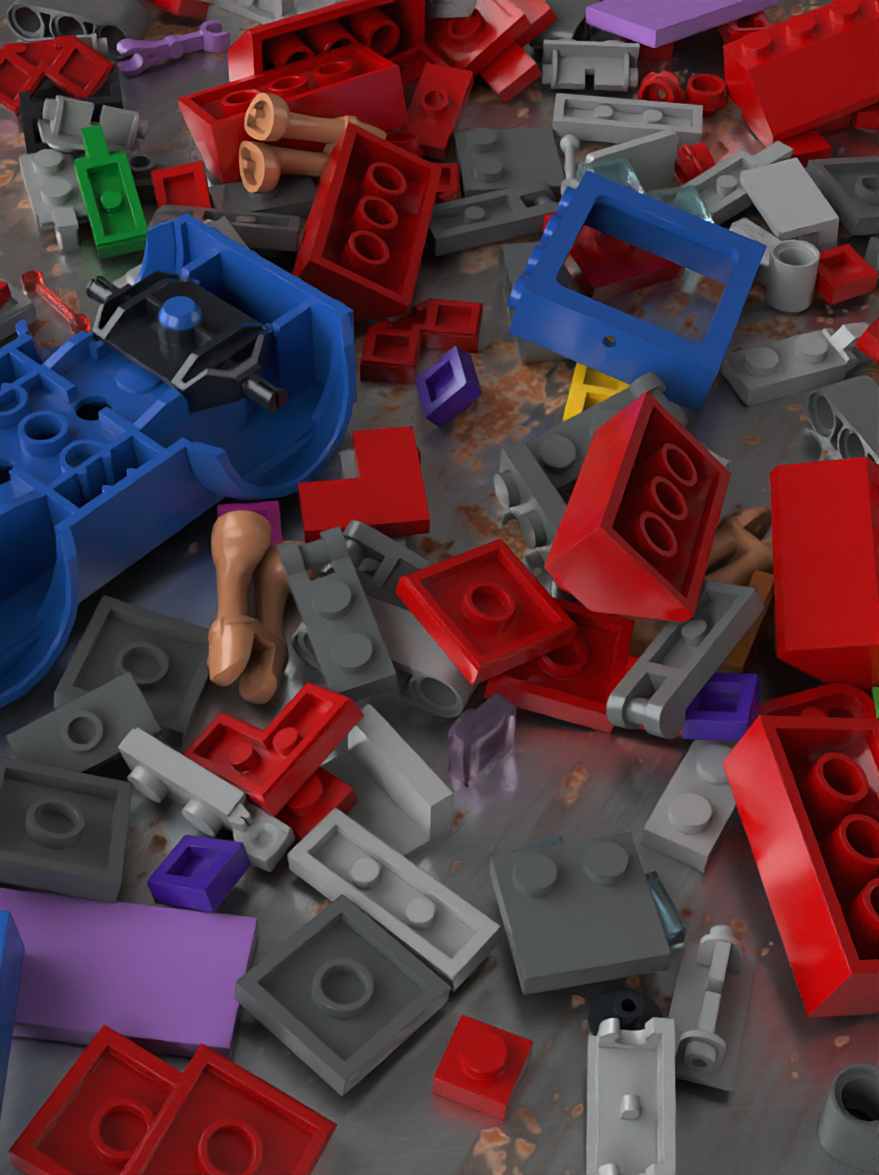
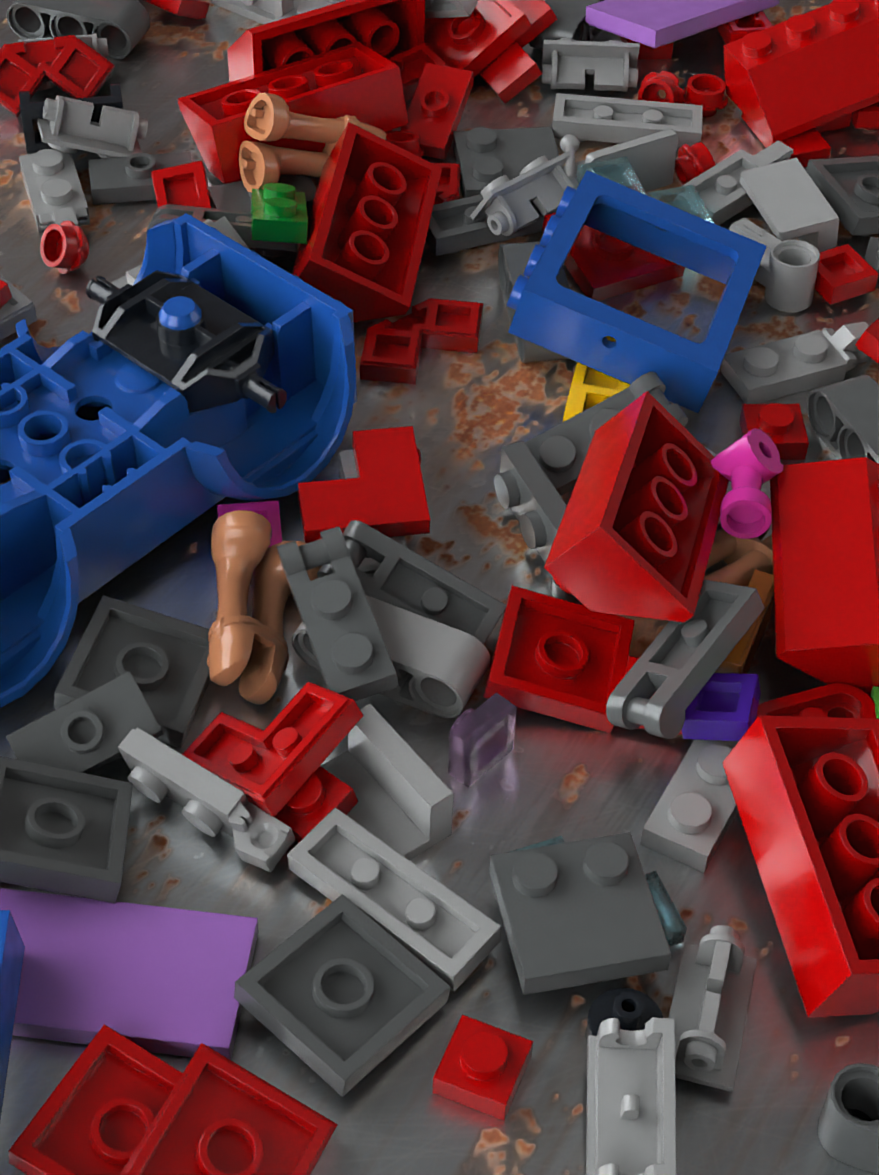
clear red hinge [21,270,91,334] -> none
green hinge [74,125,148,259] -> none
medium lavender piece [117,20,230,76] -> none
dark purple plate [146,835,251,913] -> none
red tile [395,538,579,686] -> none
dark purple plate [415,345,482,428] -> none
none -> red plate [40,220,89,274]
none -> green plate [251,183,308,244]
none -> light grey hinge [470,151,579,236]
none -> dark pink leg [710,428,784,539]
none -> red plate [739,403,809,460]

